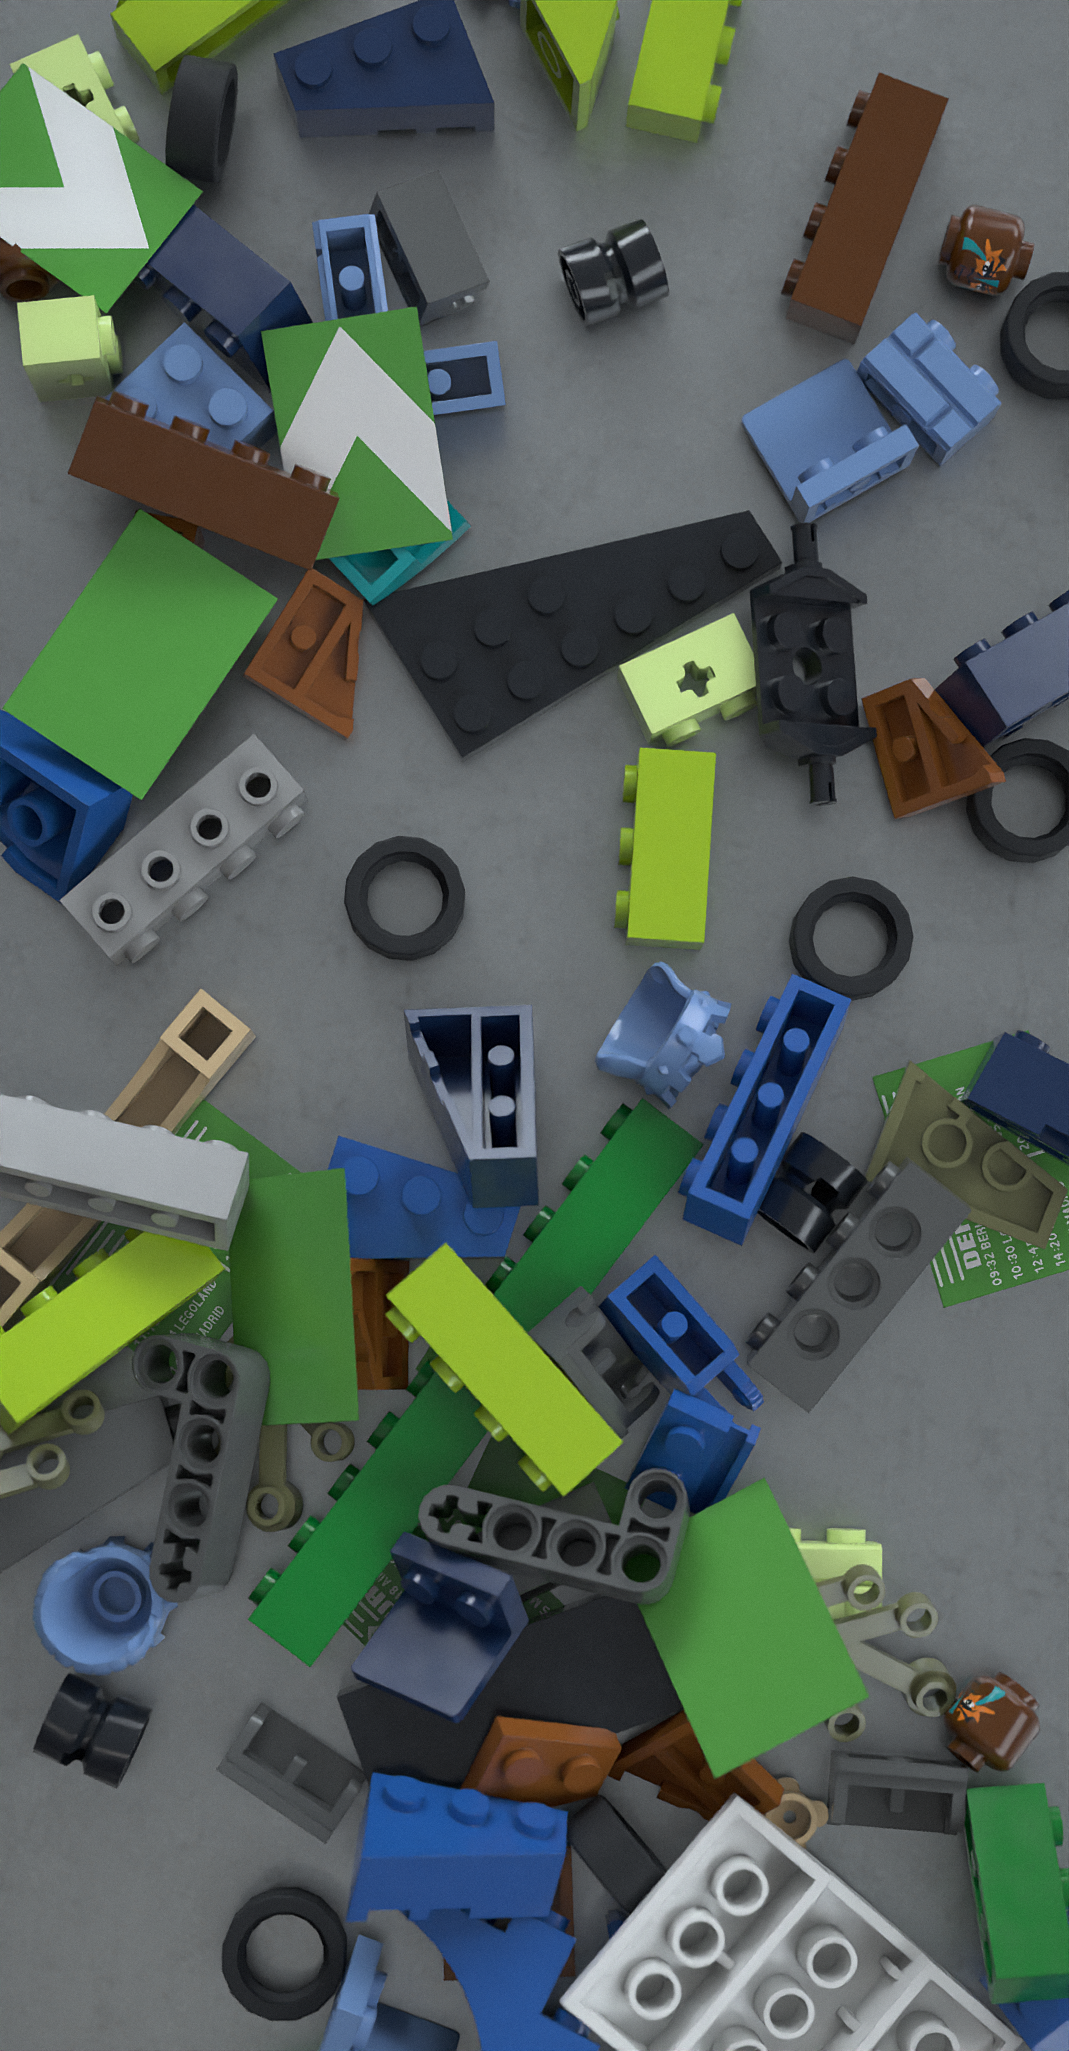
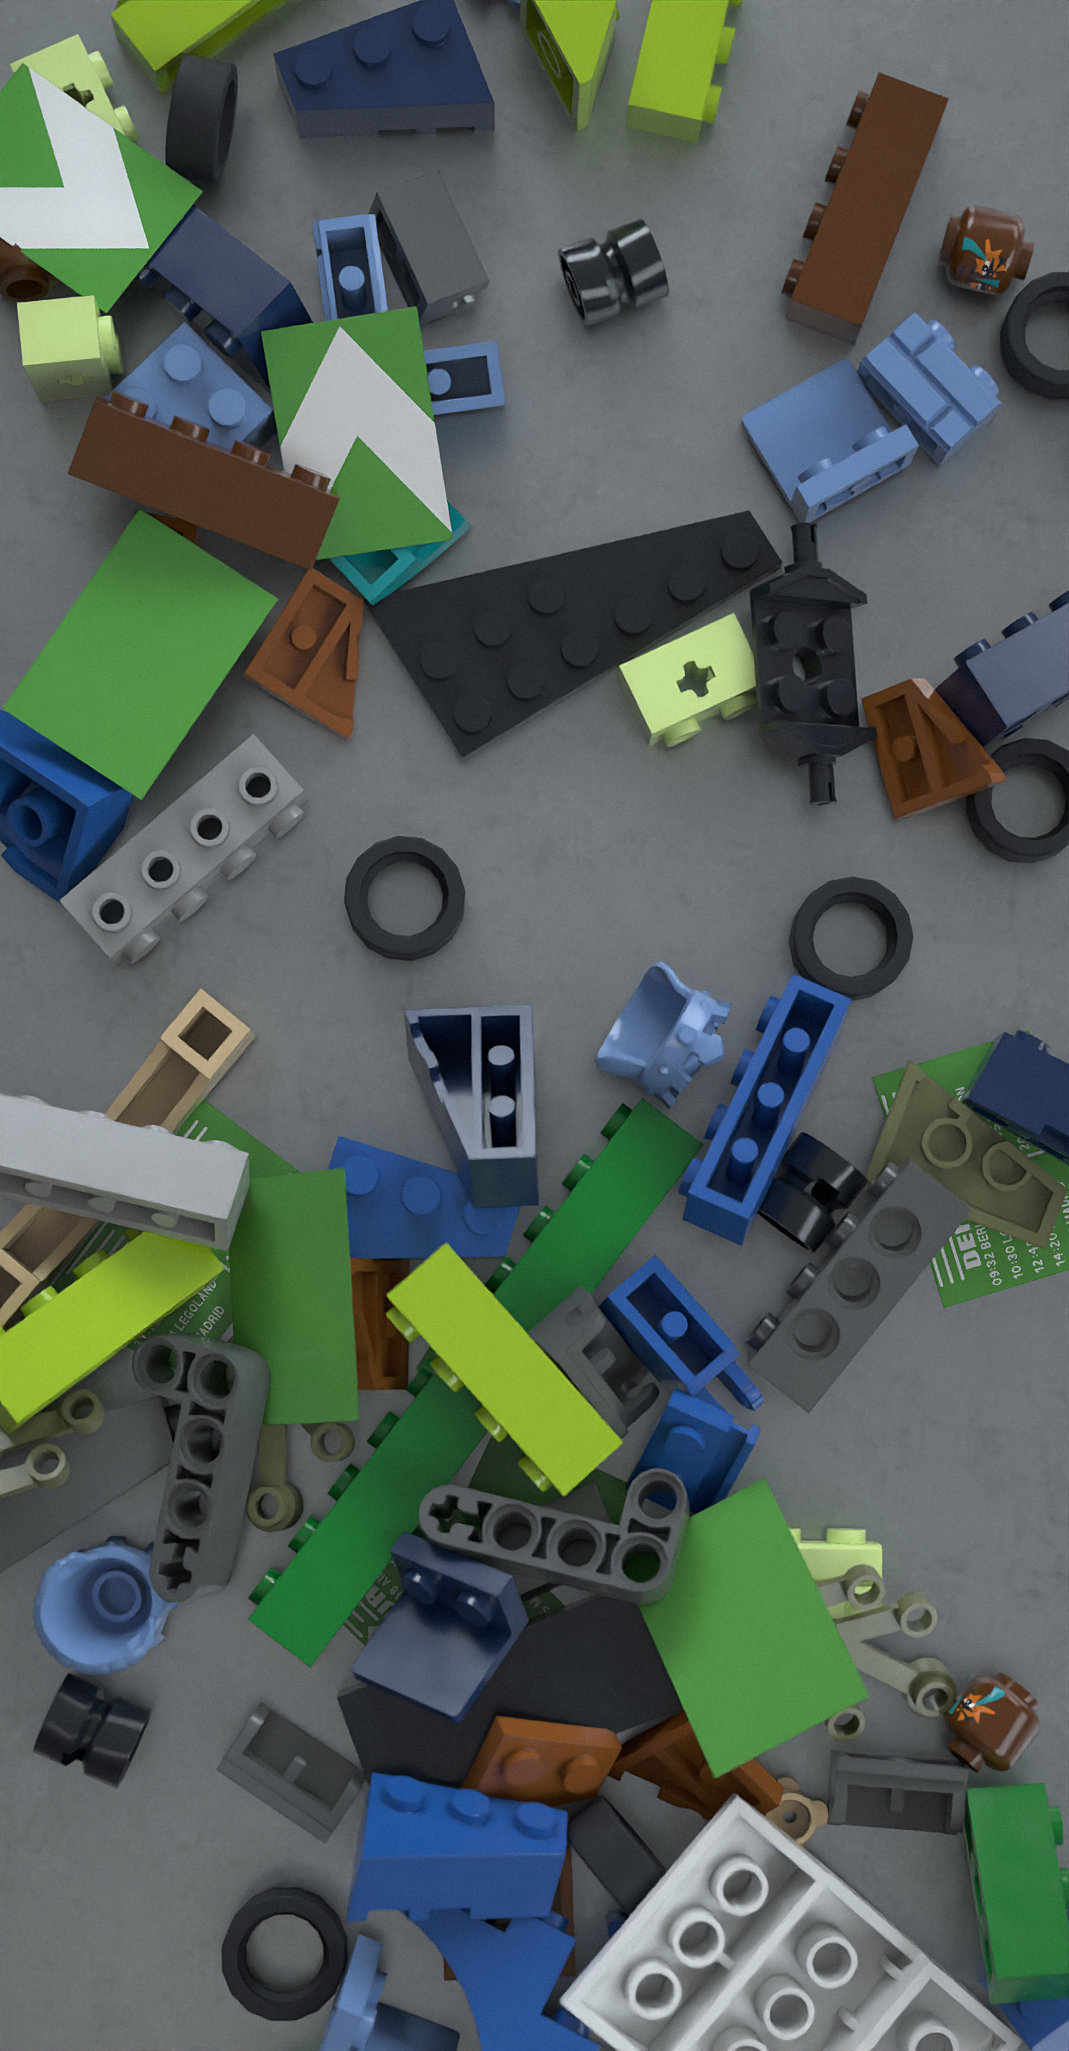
lime brick [614,748,716,950] -> none

